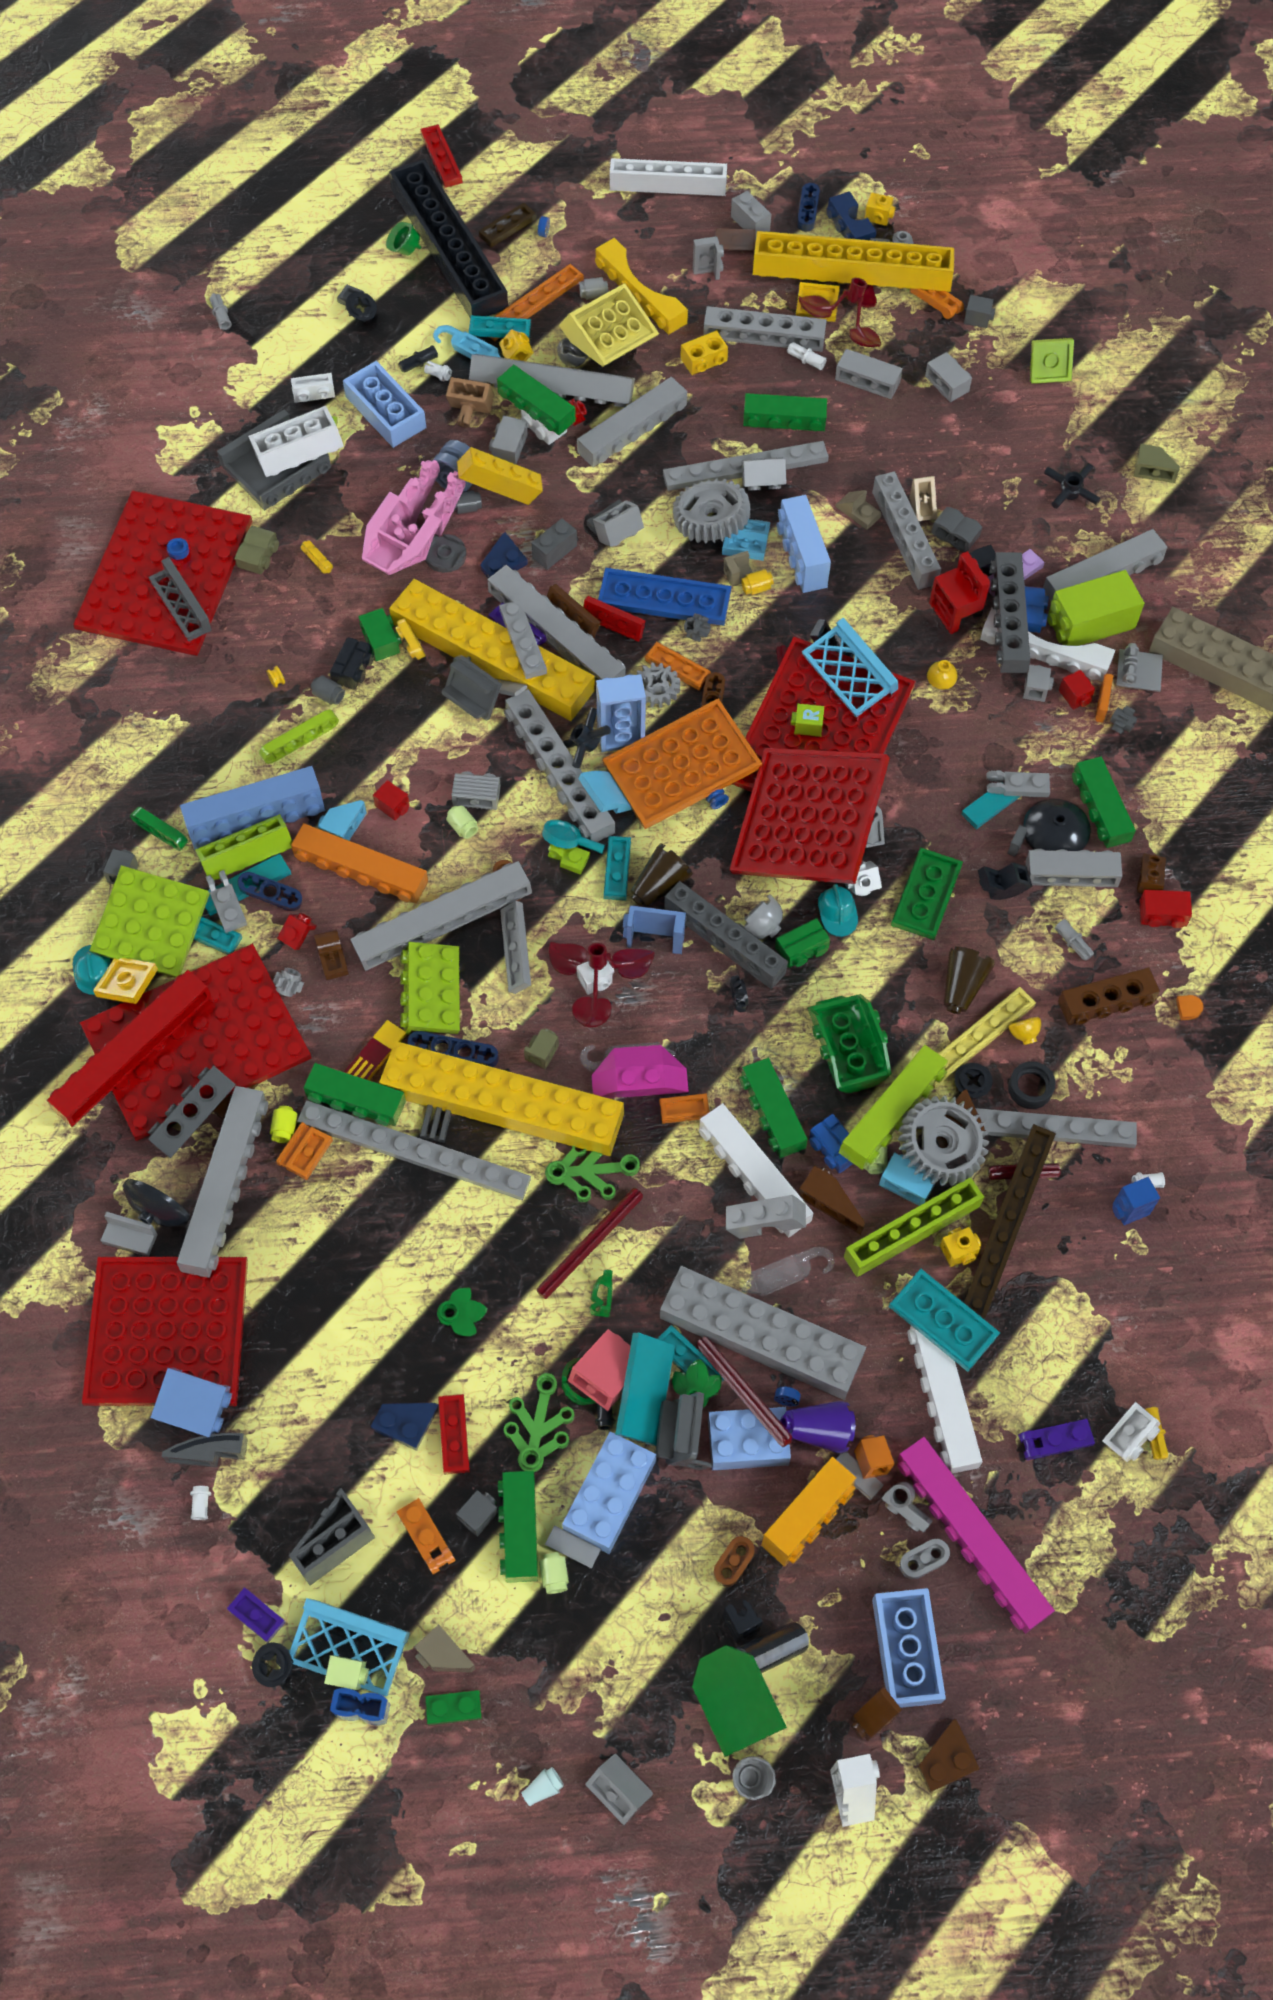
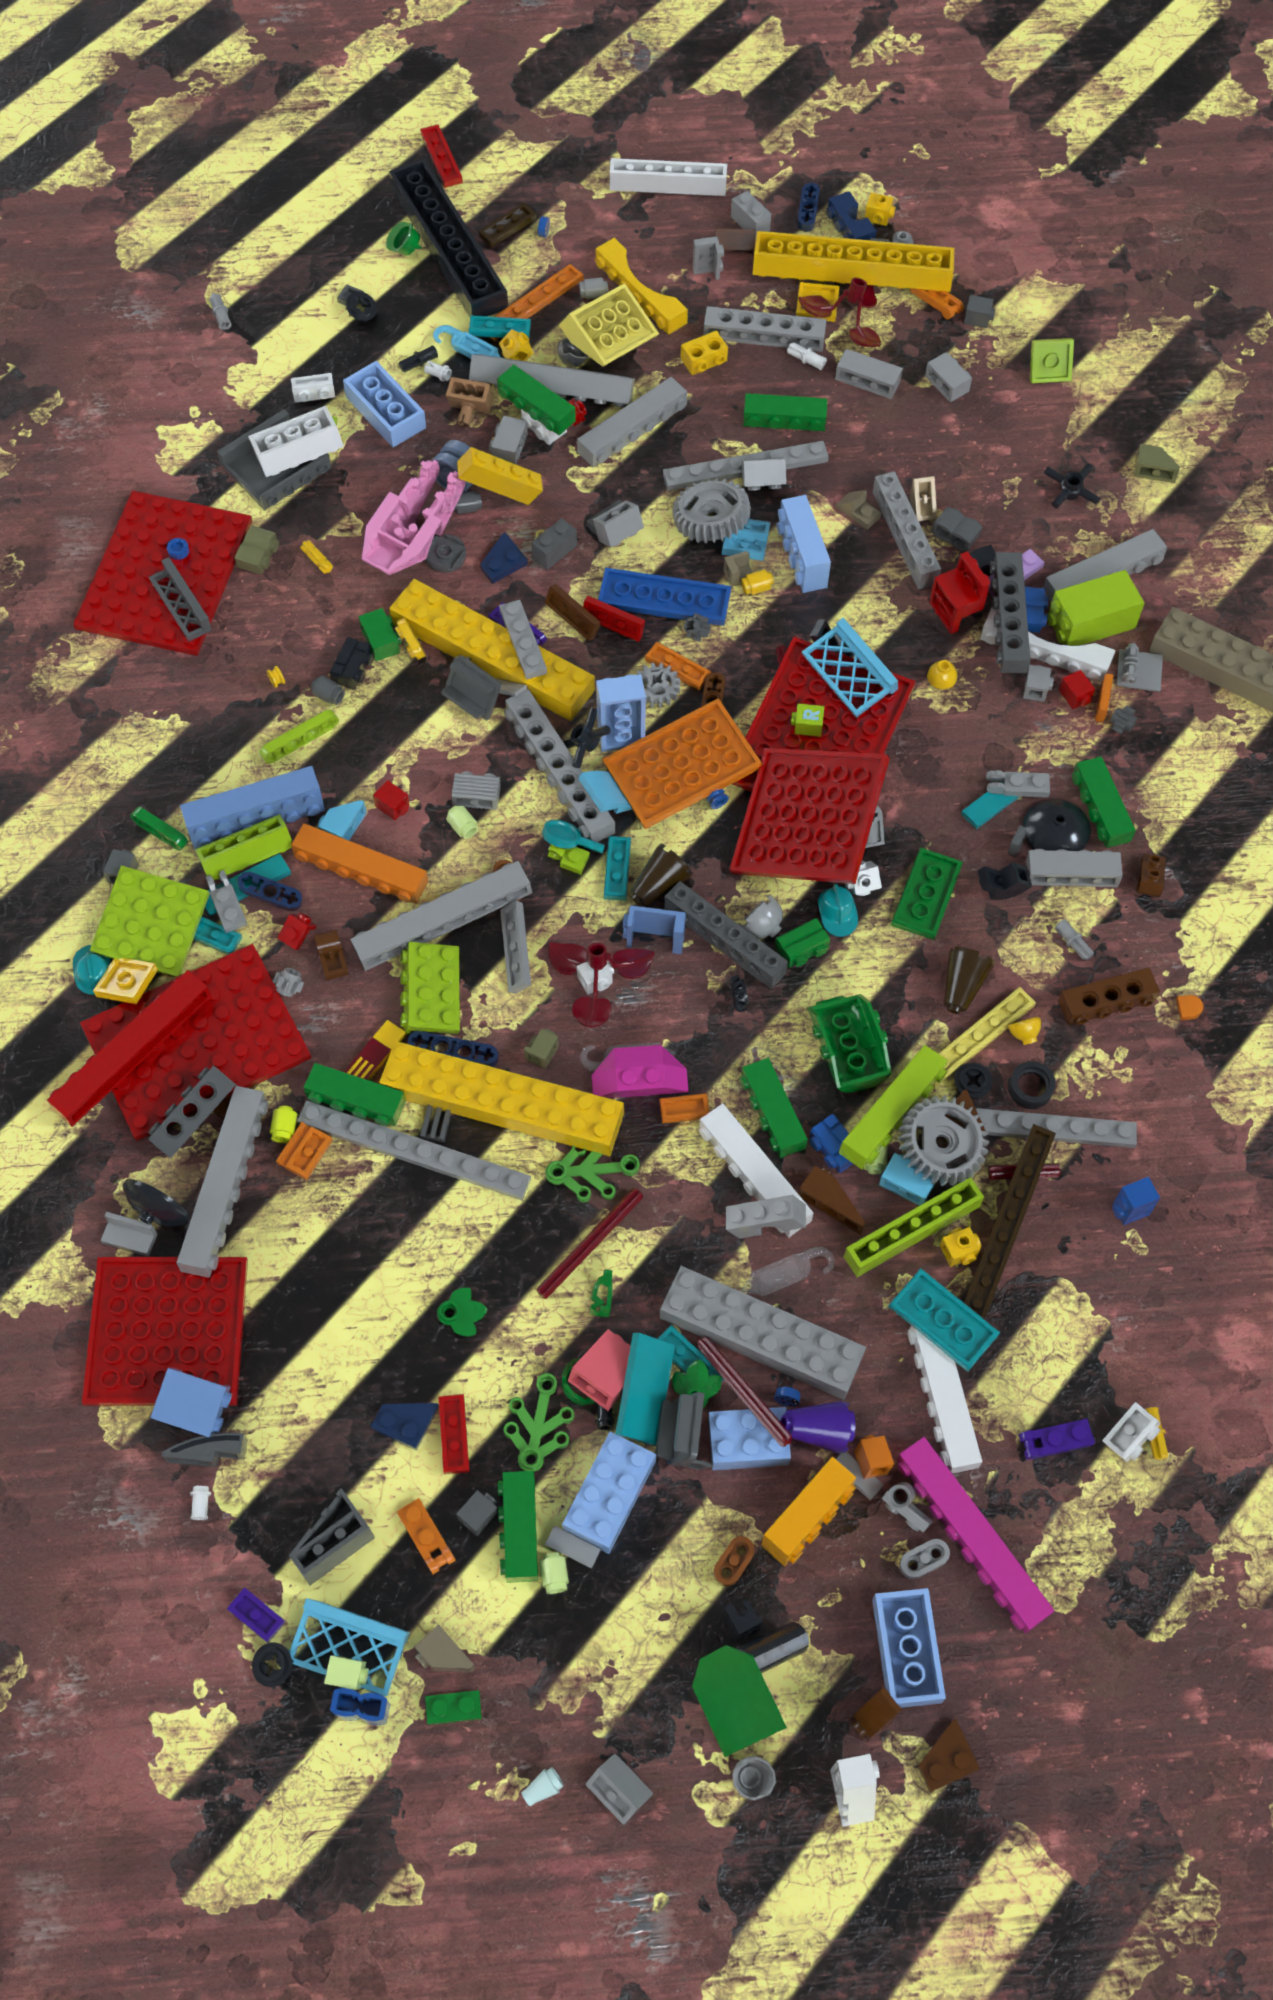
light grey brick [487,565,626,685] -> none
white pin [1132,1172,1165,1188] -> none
red brick [1139,890,1192,928] -> none

